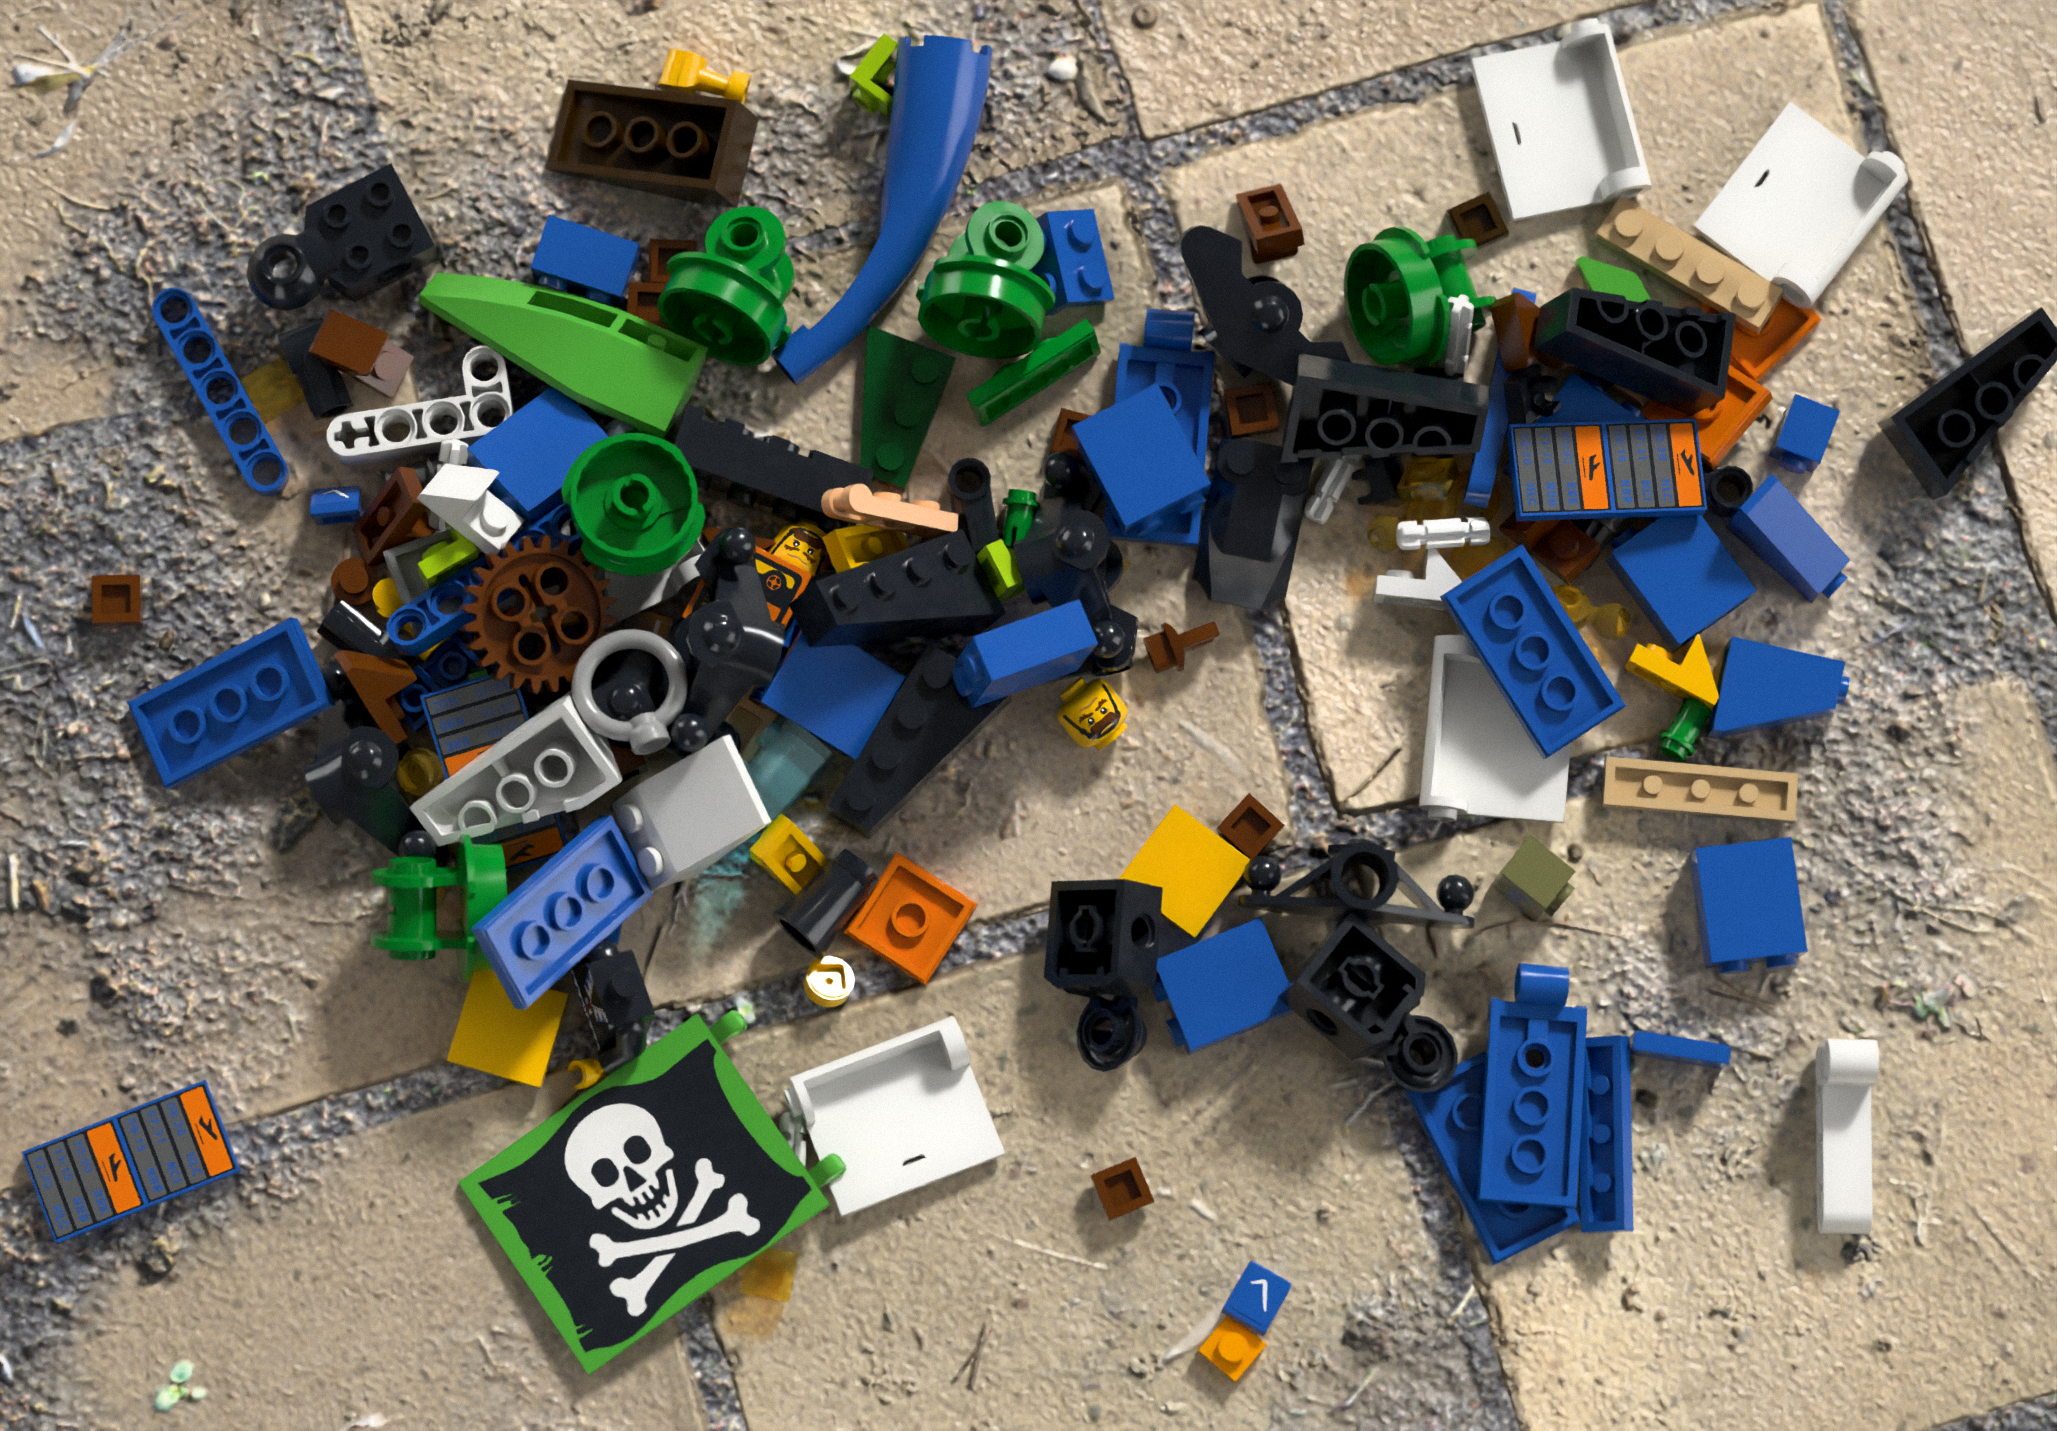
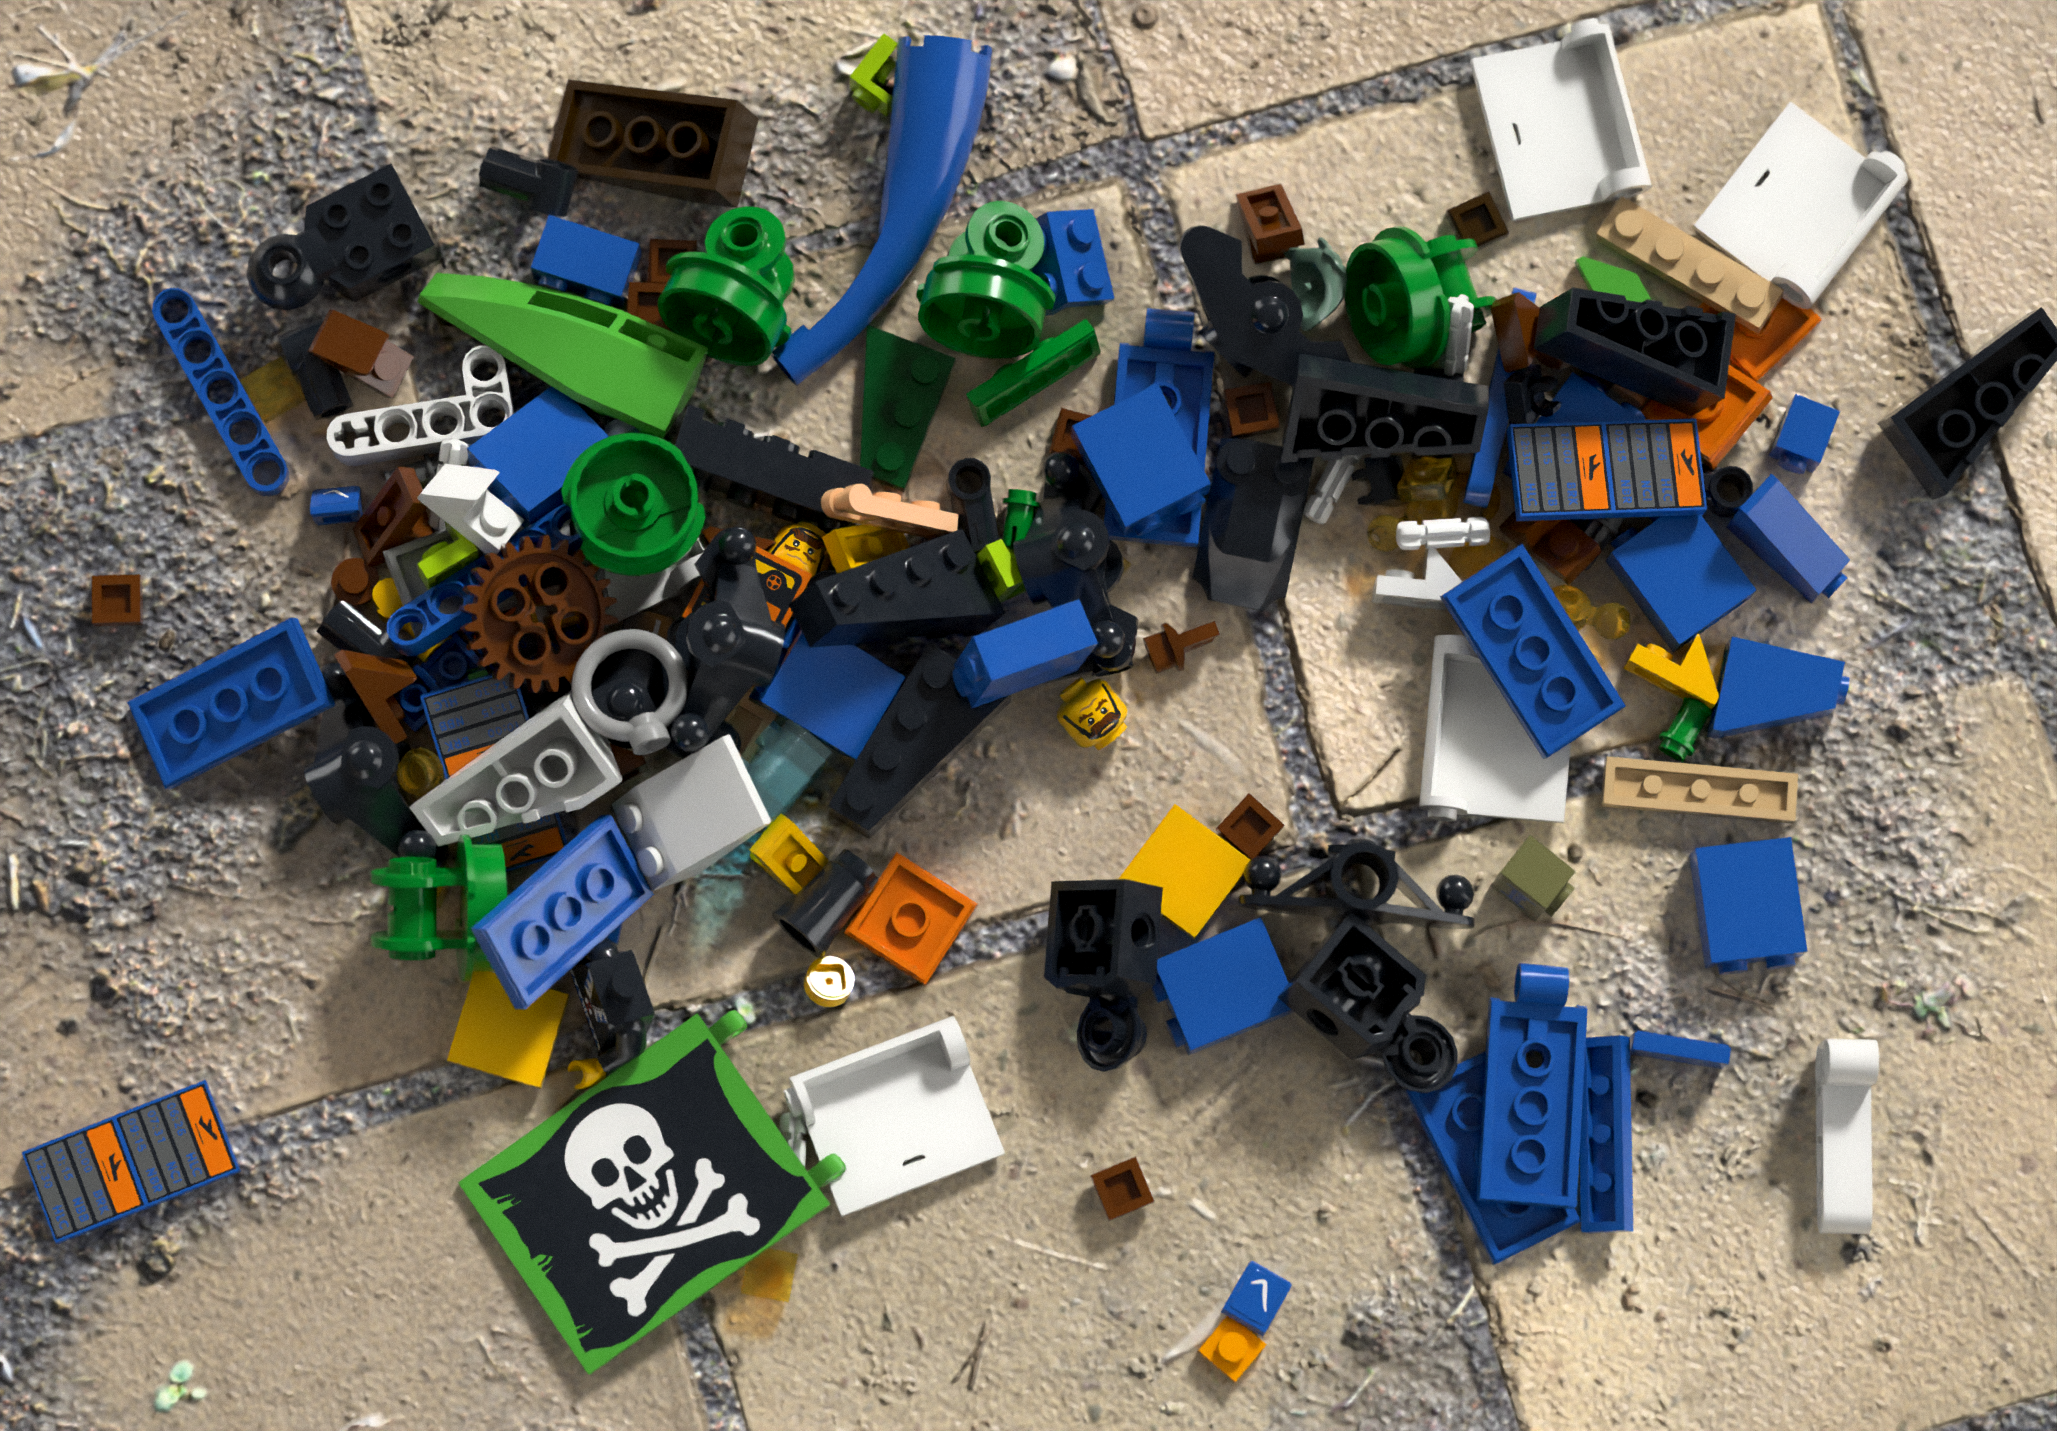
yellow leg [657,49,751,105] -> none
none -> black piece [478,146,579,217]
none -> sand green hat [1284,237,1348,331]

